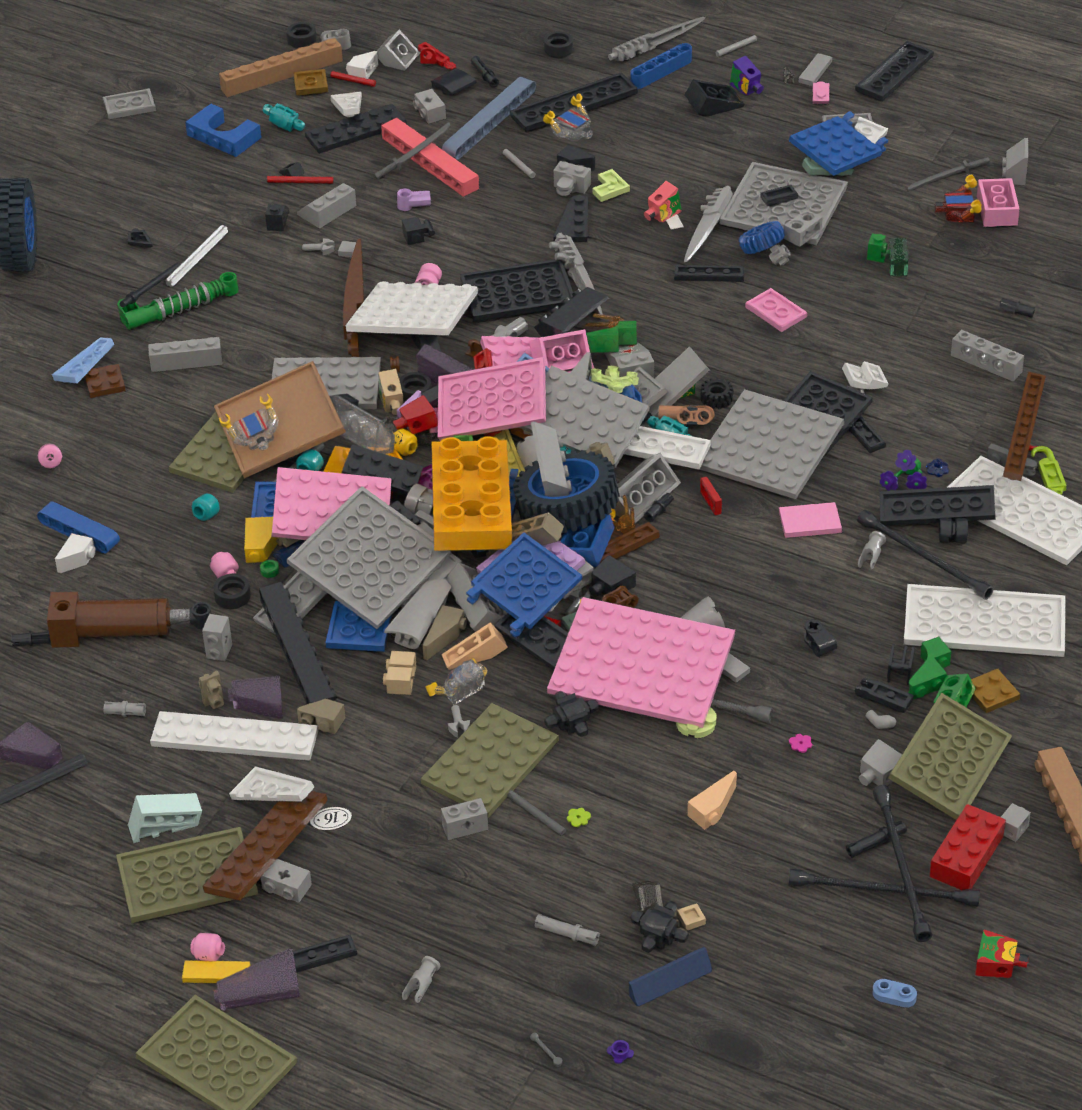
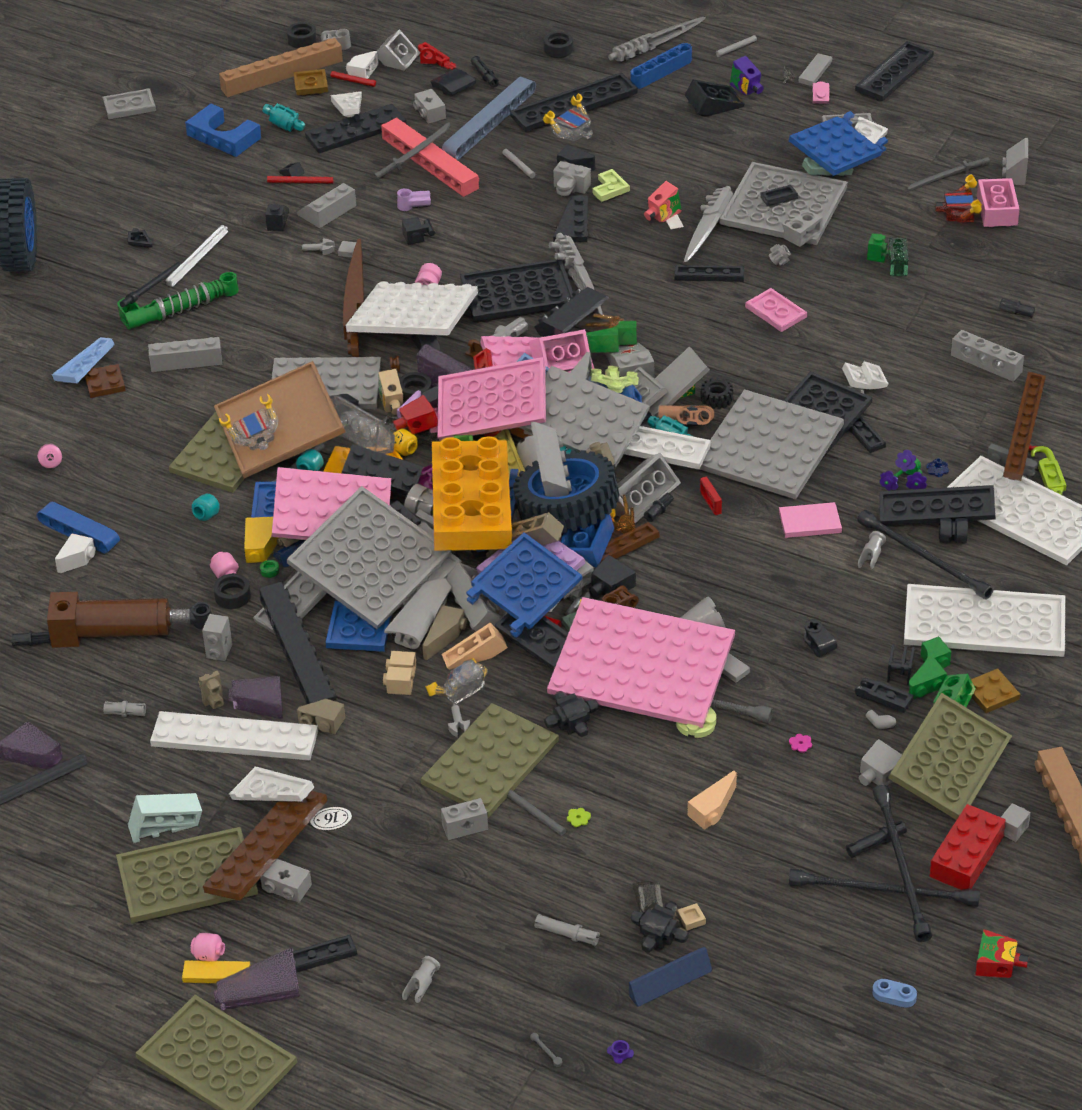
blue gear [739,221,785,254] -> none

